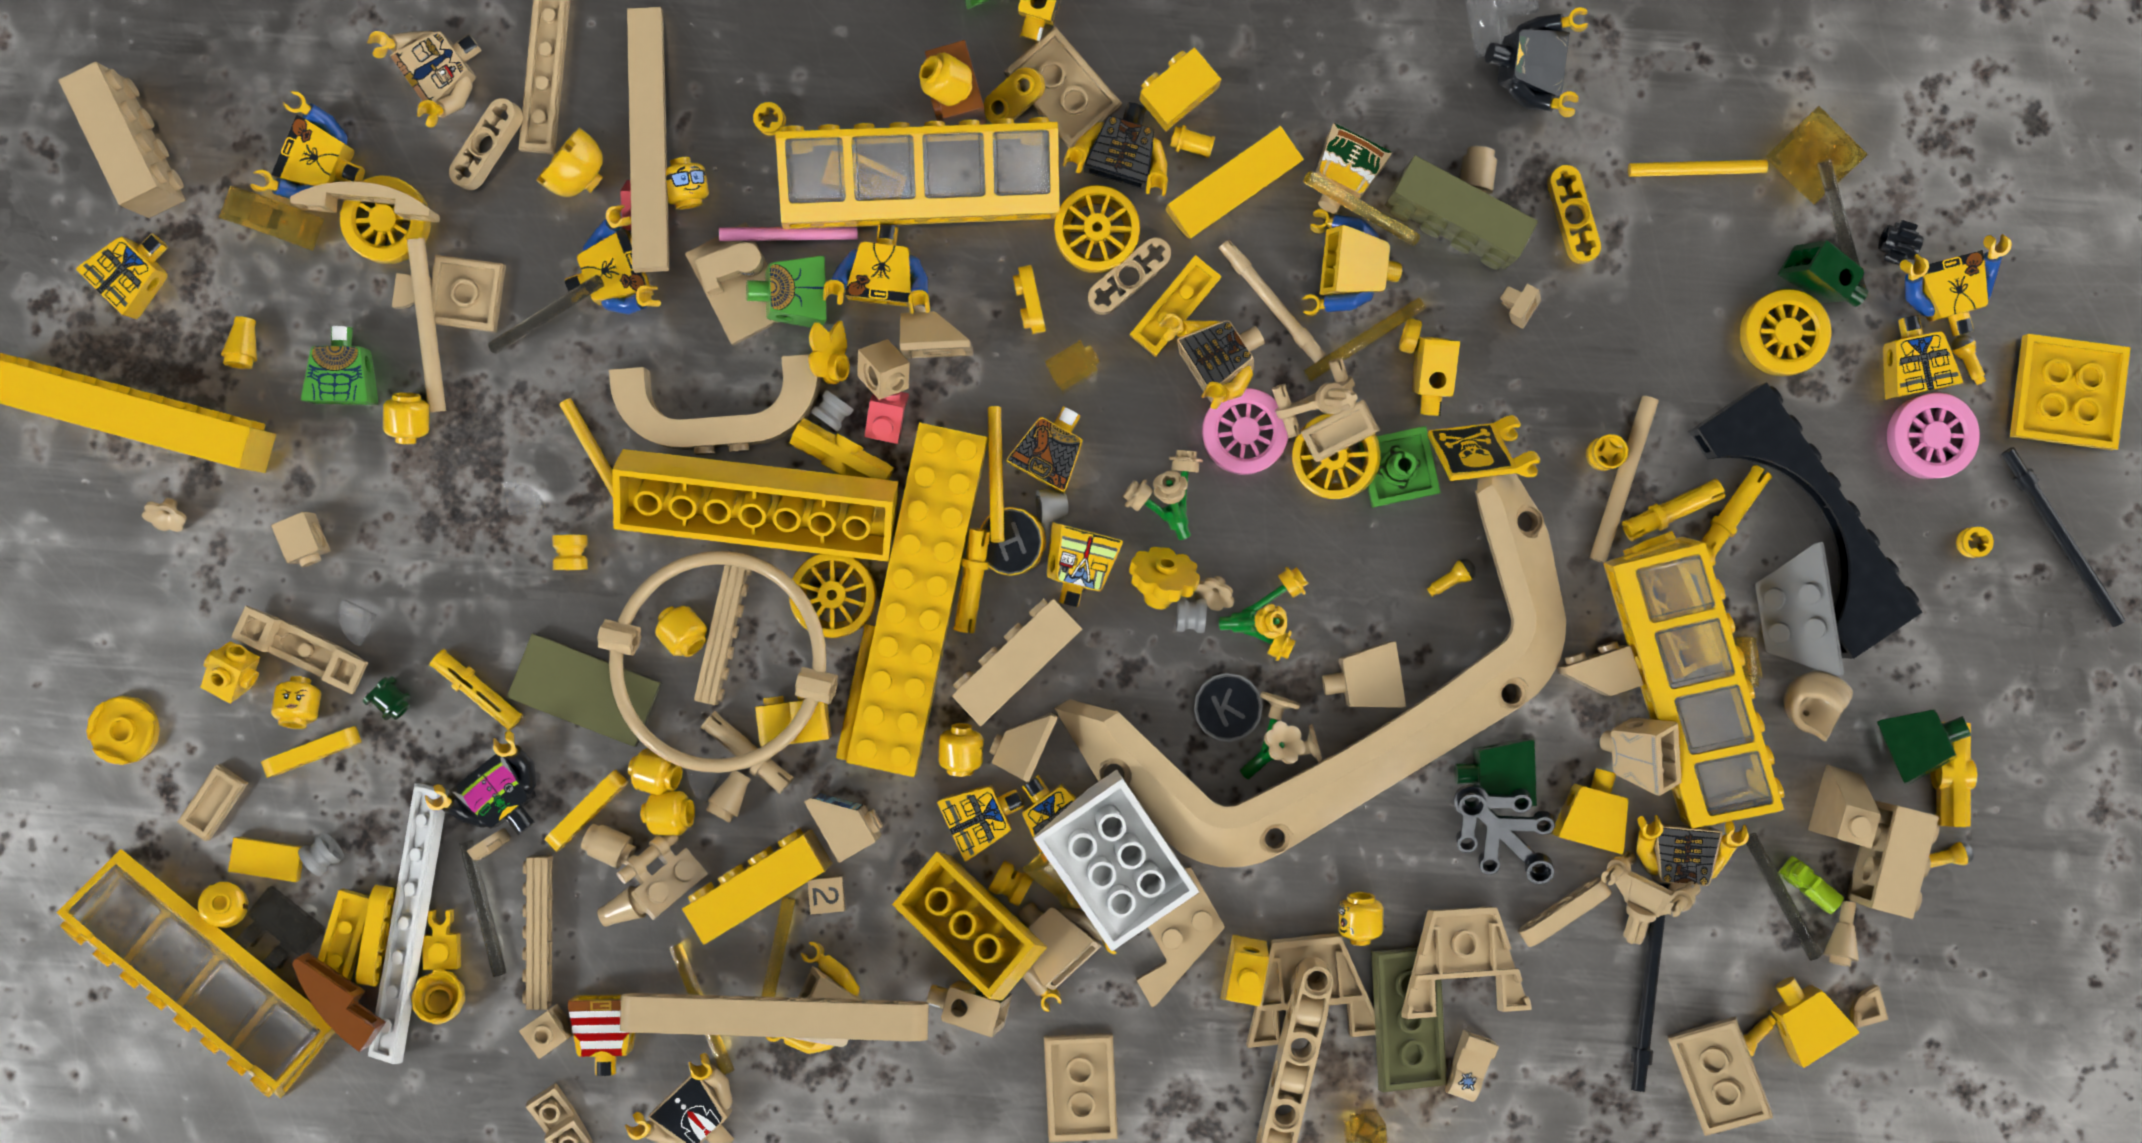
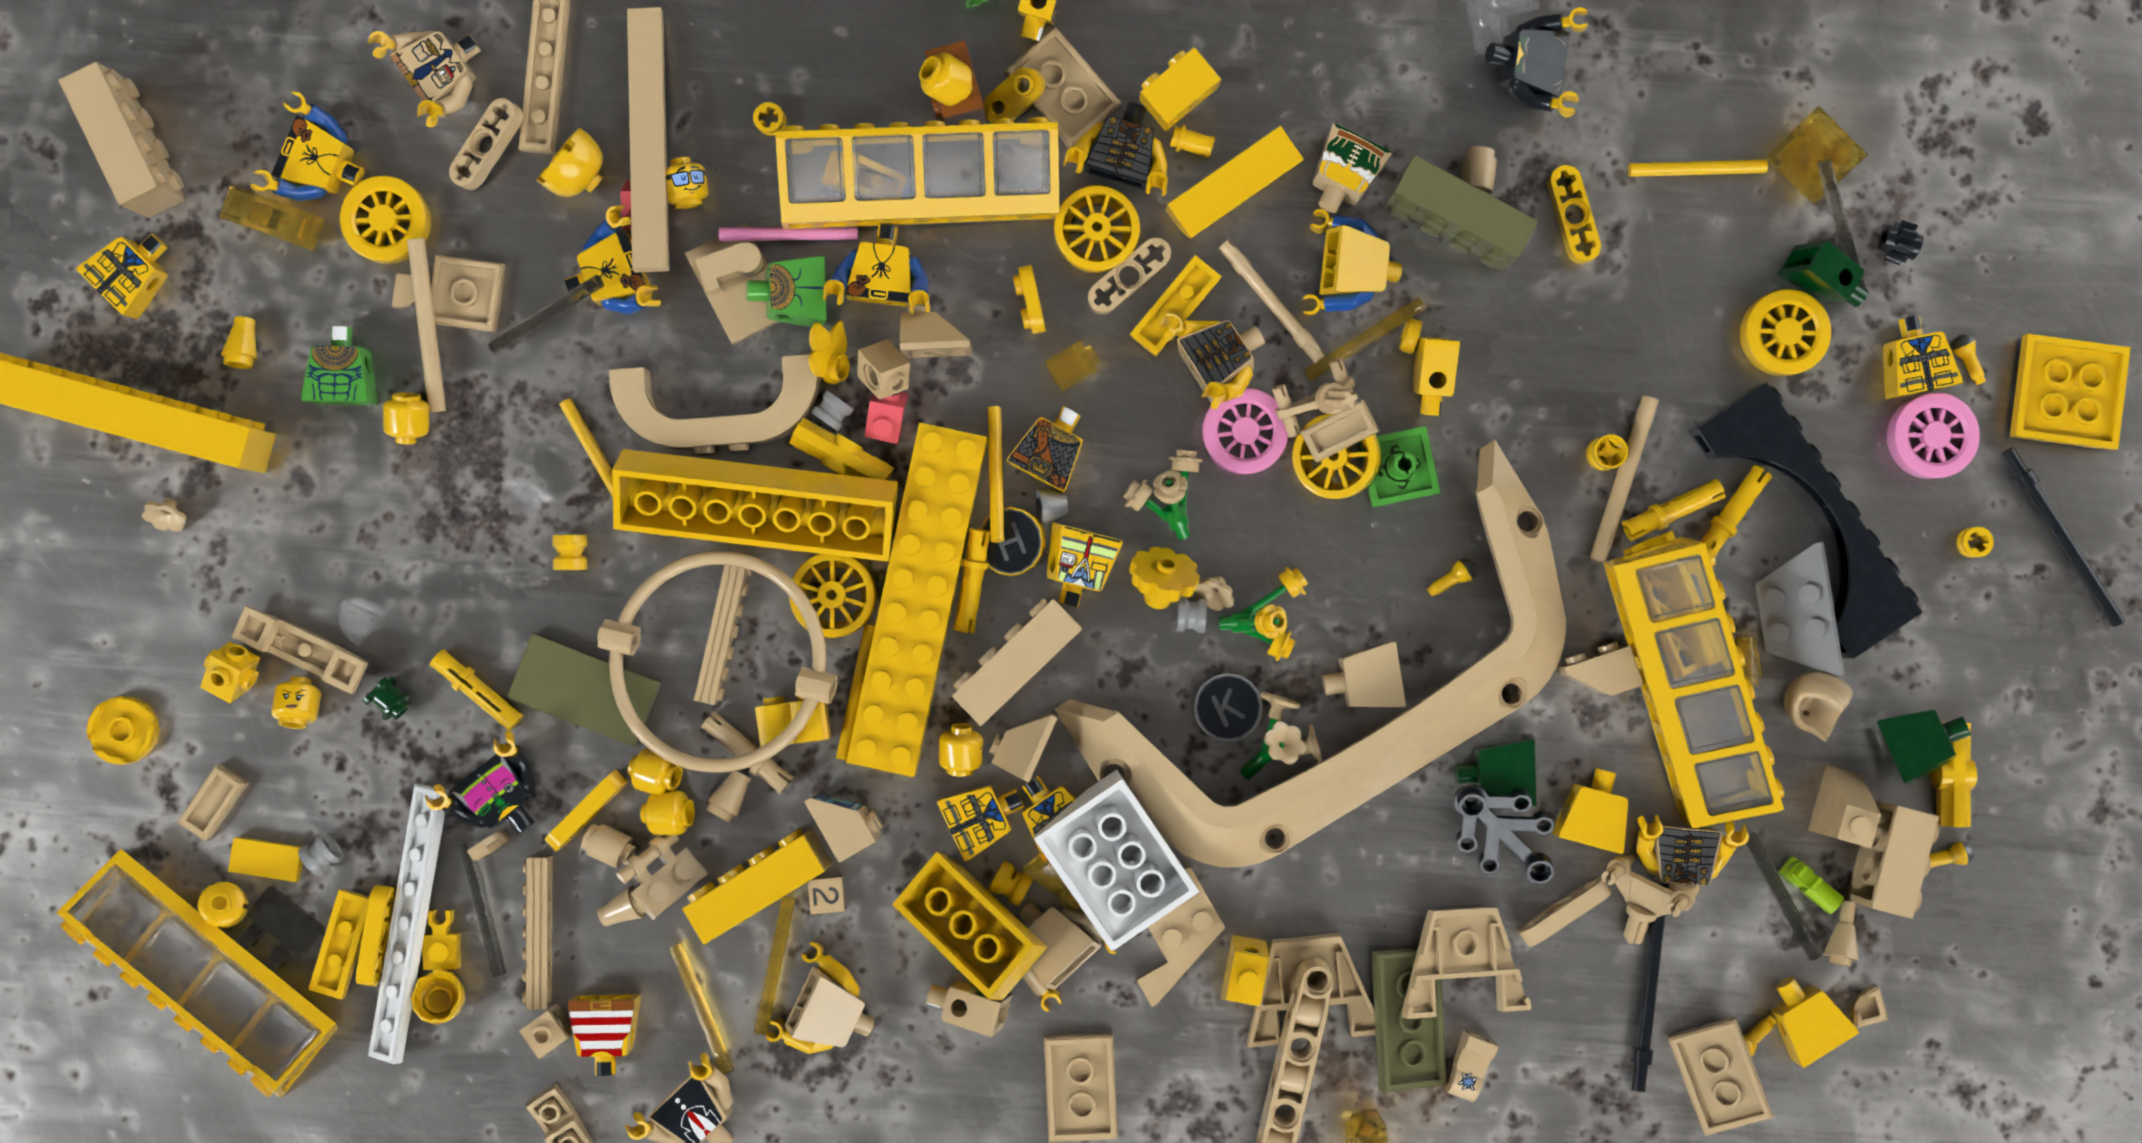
yellow beam [261,726,362,778] -> none
tan brick [271,512,331,567] -> none
tan slope [290,181,440,222] -> none
dark orange slope [292,952,386,1052] -> none
tan beam [620,993,929,1041] -> none
yellow head [655,606,707,657] -> none
clear yellow bar [1303,171,1420,246] -> none
yellow head [1338,892,1383,946] -> none
yellow flag [1427,415,1541,481] -> none
tan tile [1500,284,1541,329] -> none
tan torso [1600,718,1681,796] -> none
torso [1900,234,2012,337] -> none

